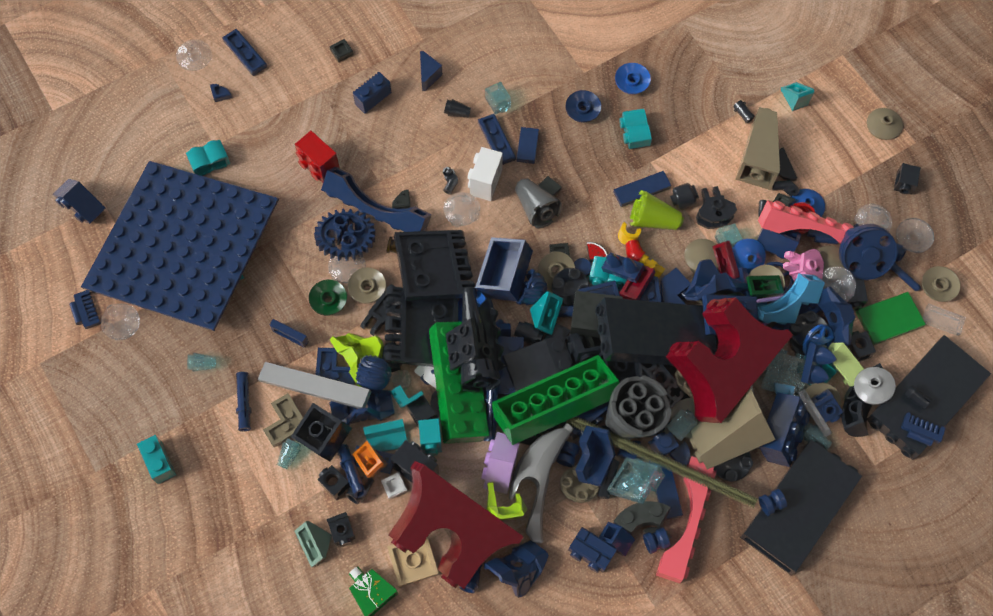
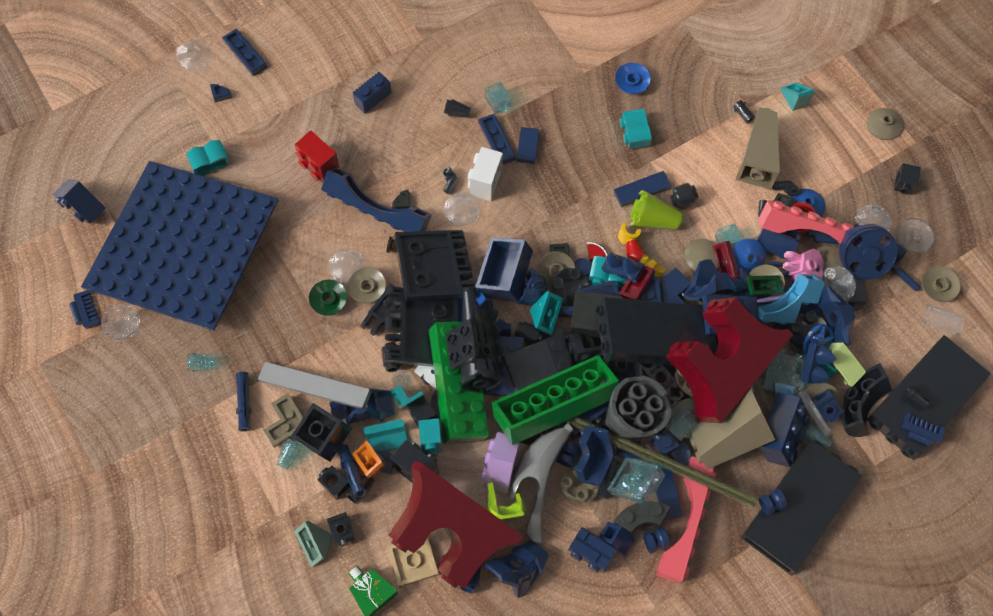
teal brick [137,435,177,484] -> none
dark blue tile [270,319,309,348] -> none
dark blue gear [314,208,376,261] -> none
dark blue plate [316,347,355,385] -> none
pearl dark grey tile [329,39,354,63] -> none
lime piece [330,333,384,388] -> none
dark blue hair [356,355,392,391] -> none
white tile [381,472,408,500] -> none
dark blue slope [420,51,443,91] -> none
dark blue pin [484,386,499,441] -> none
dark grey cone [515,179,562,229] -> none
pearl dark grey tile [538,176,562,196] -> none
dark blue dish [565,90,601,123] -> none
black hinge [696,186,737,229] -> none
black dish [714,452,753,482] -> none
black tile [777,147,797,181] -> none
black brick [846,331,876,362] -> none
light grey dish [854,367,896,405] -> none
green tile [856,292,926,346] -> none

